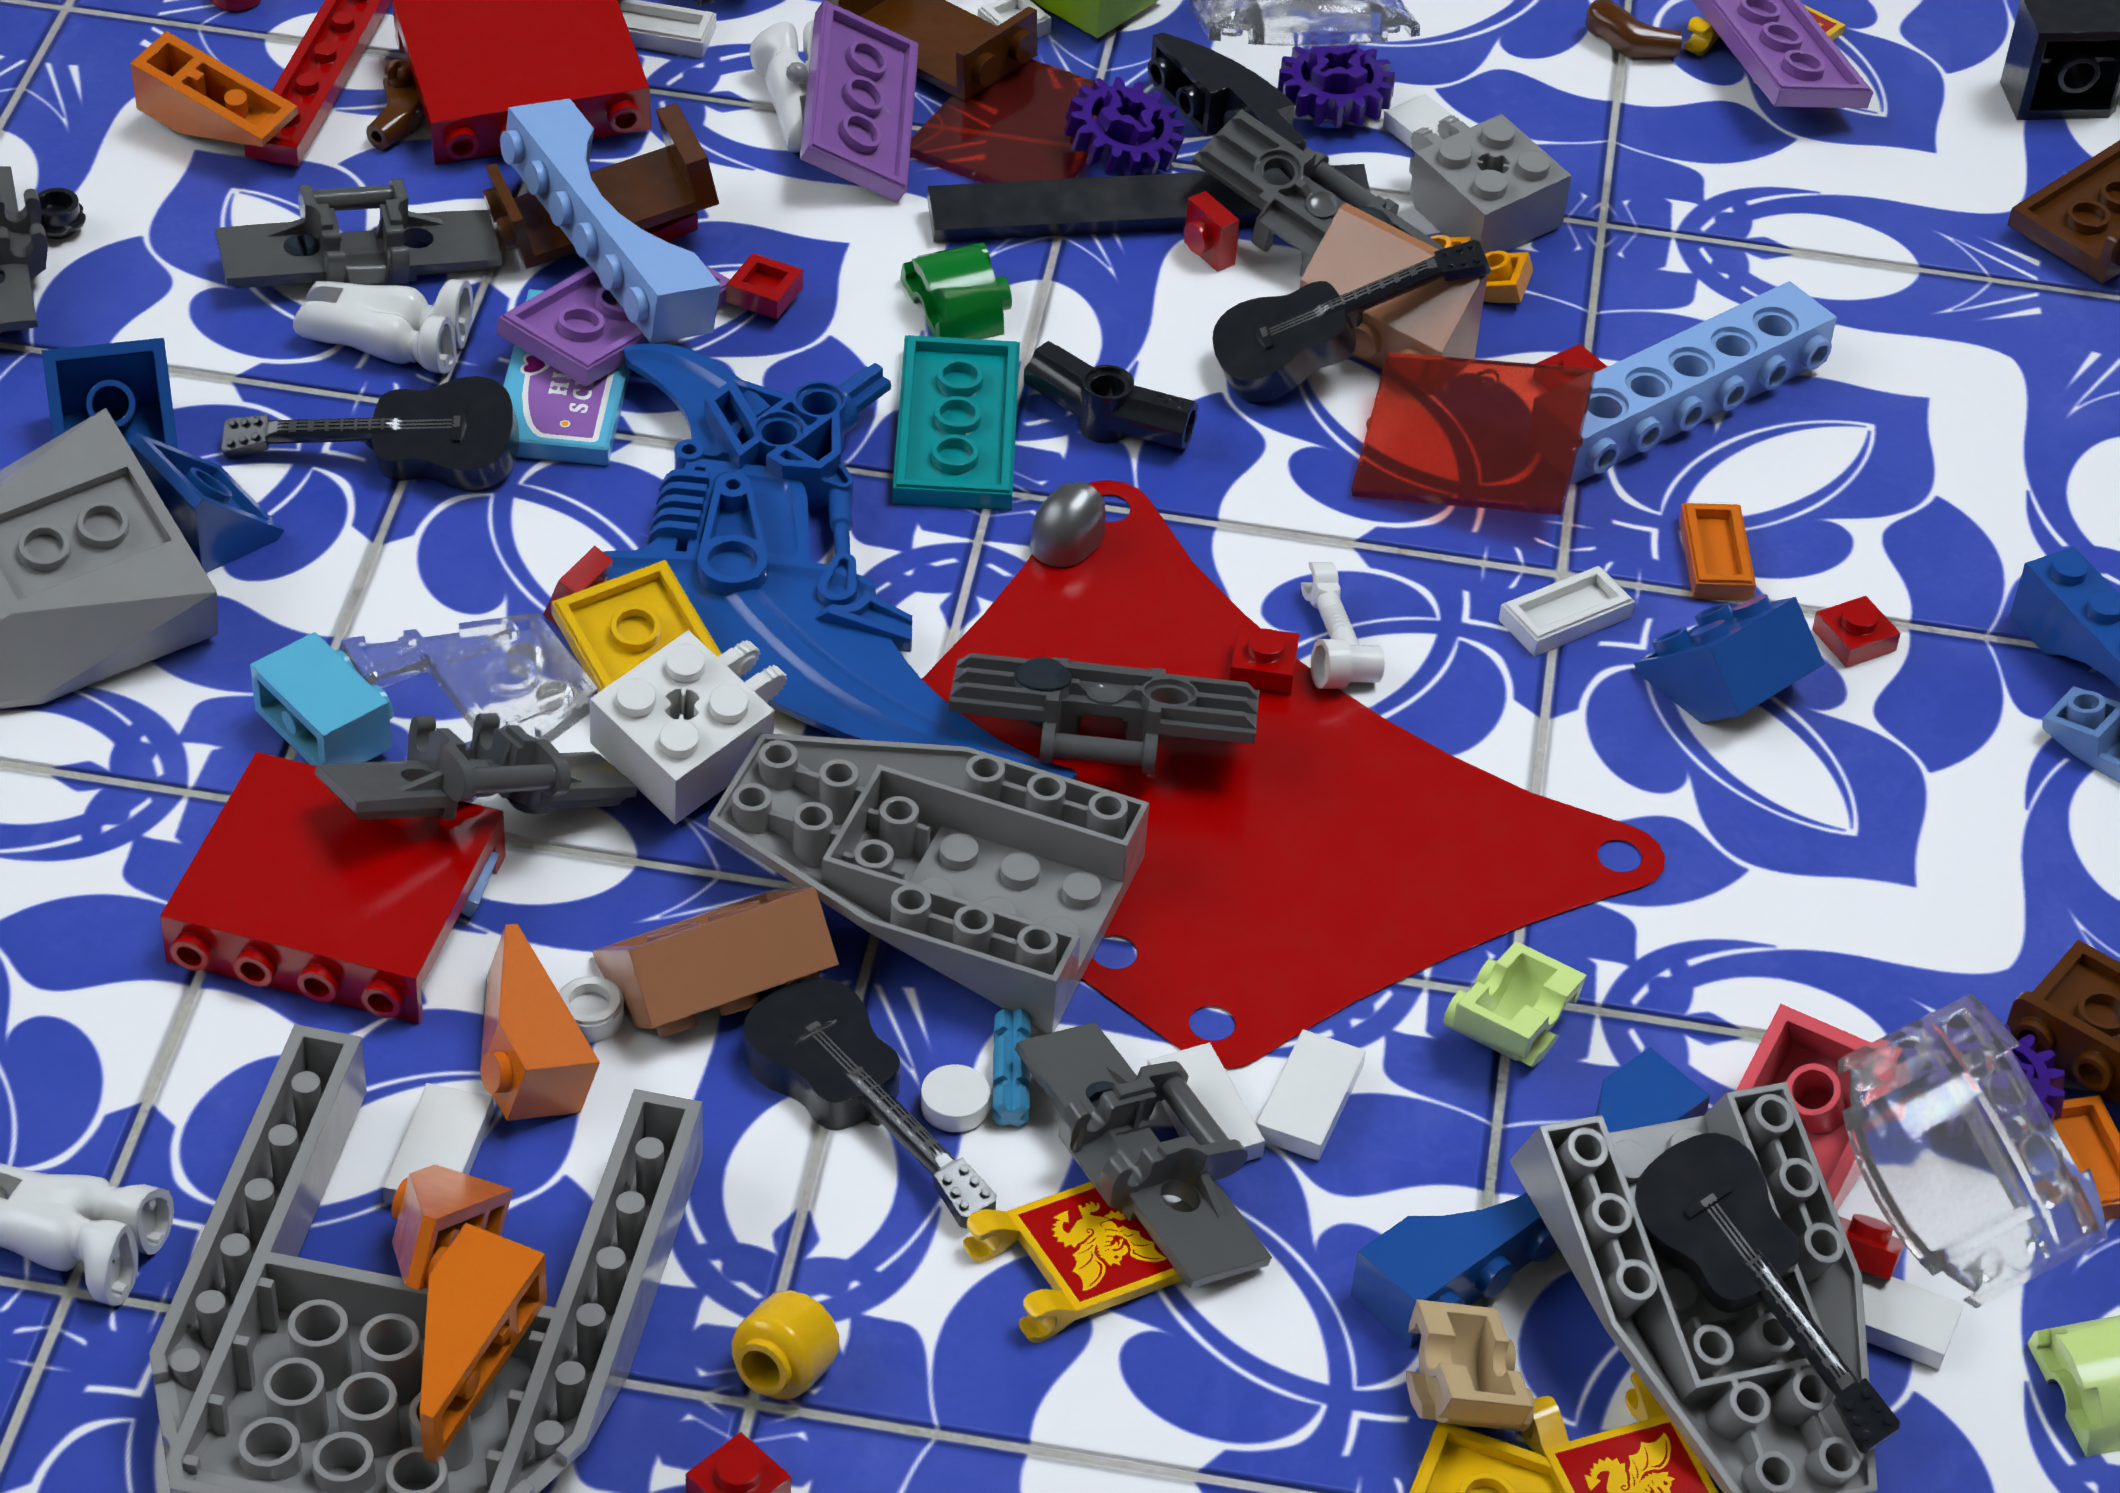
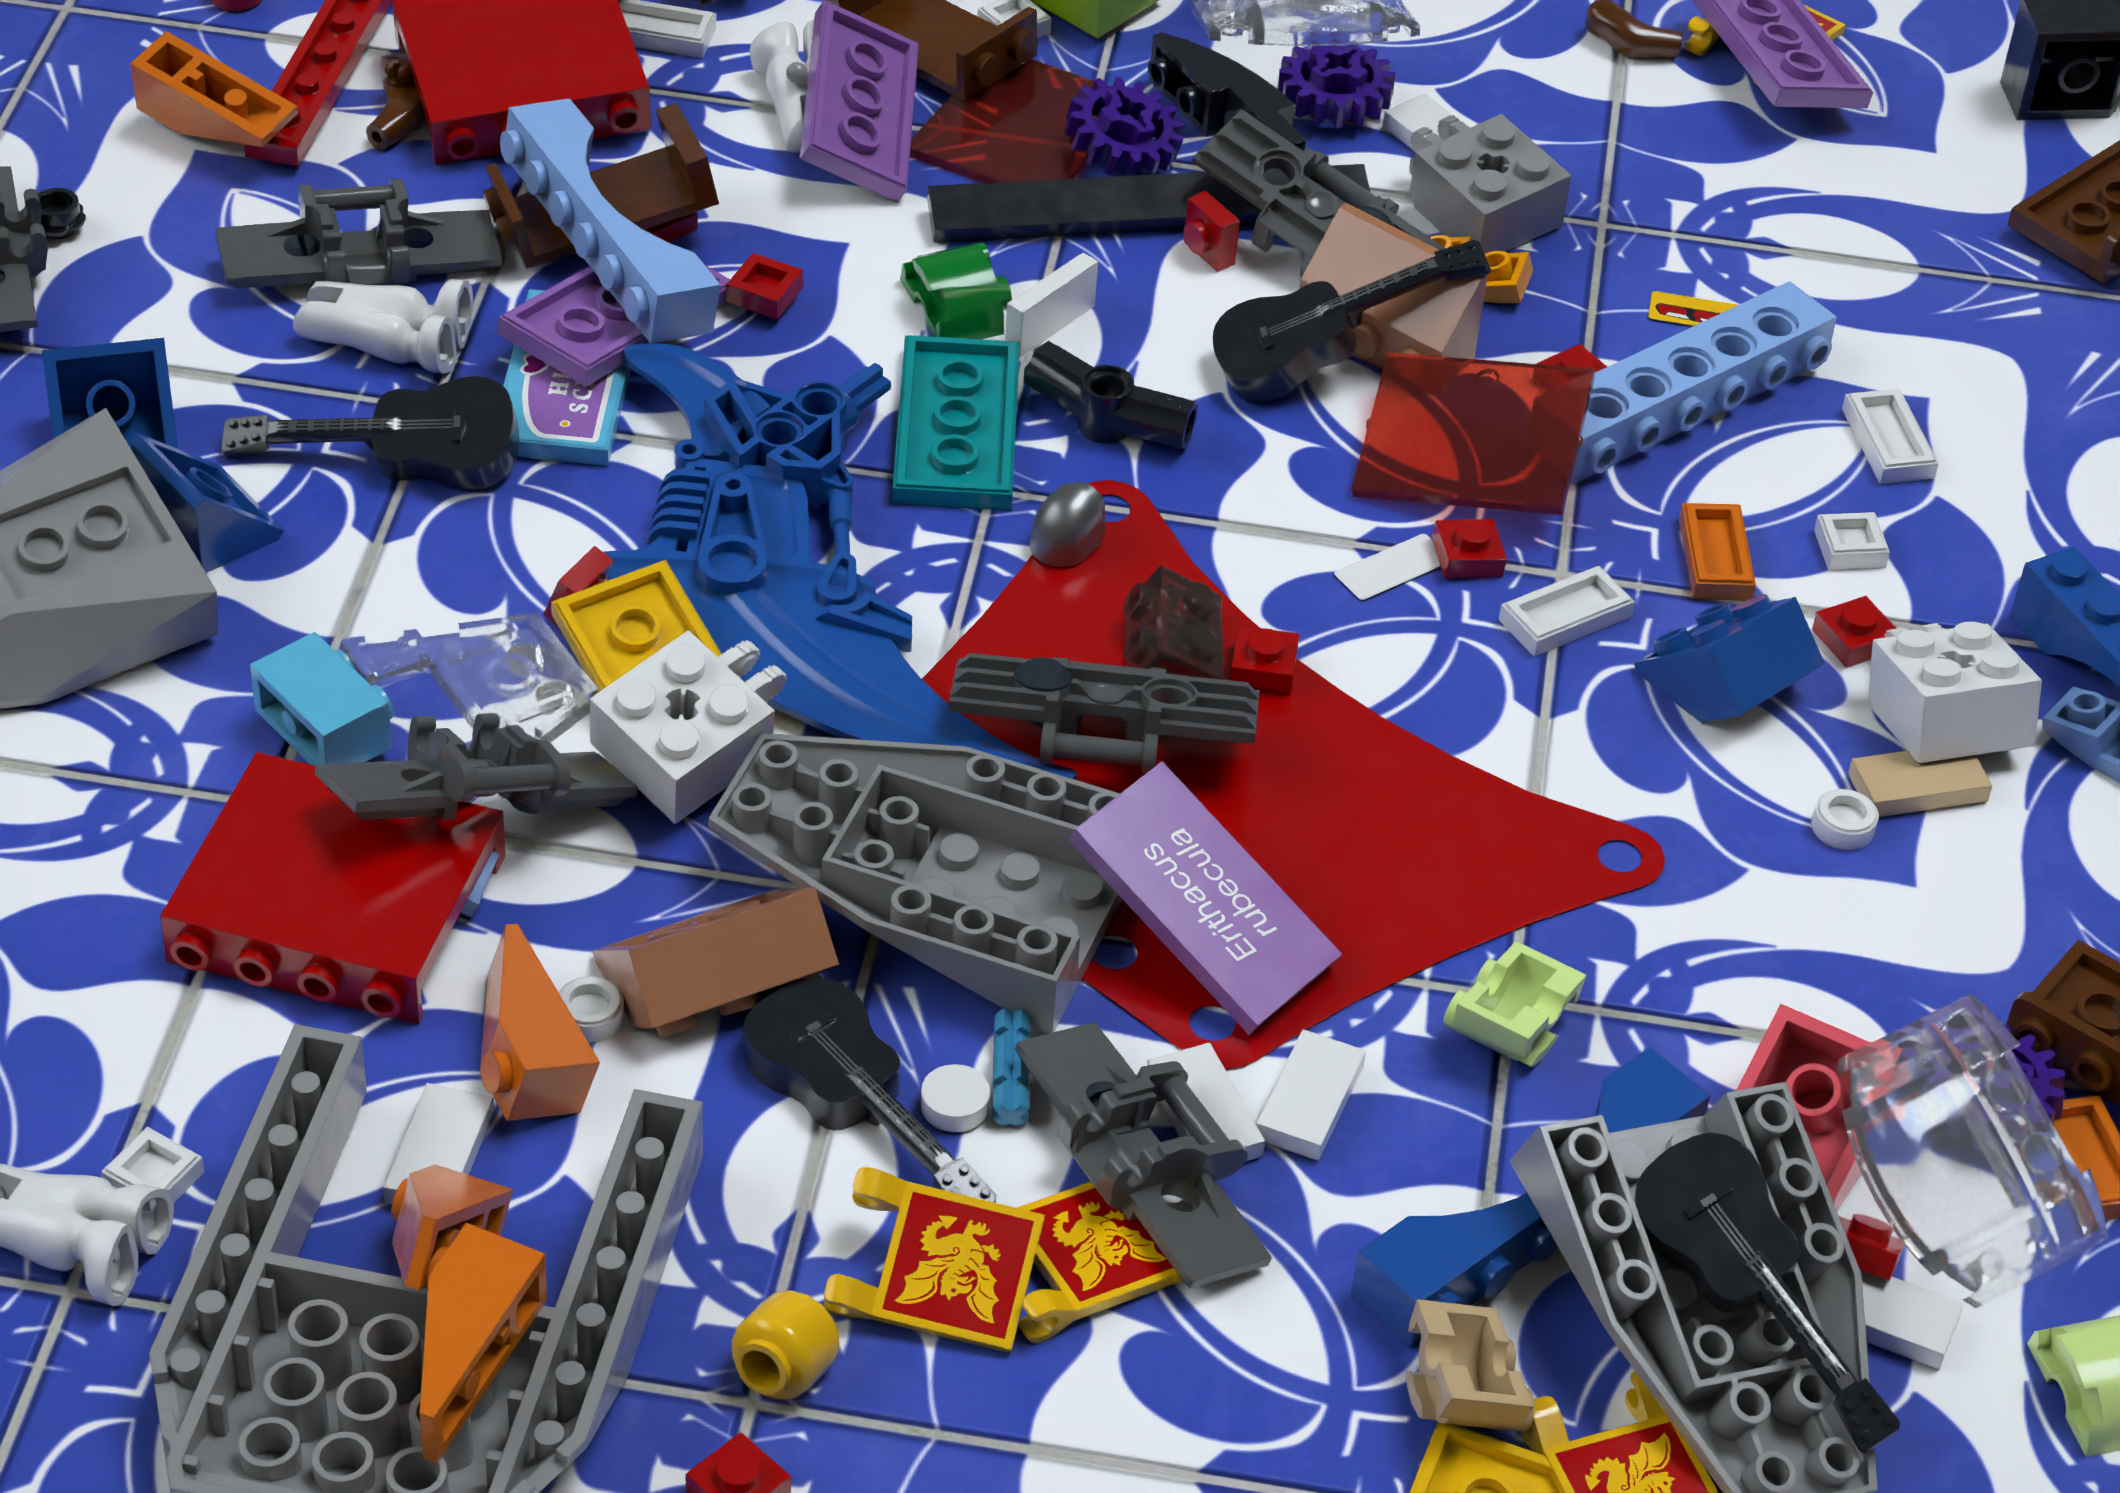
white brick [1301,562,1385,689] -> none
none -> white tile [101,1127,204,1203]
none -> flag [824,1167,1045,1354]
none -> white tile [1005,253,1098,357]
none -> medium lavender tile [1068,762,1342,1035]
none -> clear smoke bracket [1123,565,1224,680]
none -> white sticker [1334,534,1441,600]
none -> red plate [1431,519,1507,578]
none -> yellow sticker [1648,291,1738,326]
none -> white tile [1811,789,1879,850]
none -> white tile [1814,512,1890,570]
none -> white tile [1842,389,1939,484]
none -> tan tile [1848,751,1993,817]
none -> white hinge [1868,622,2042,763]

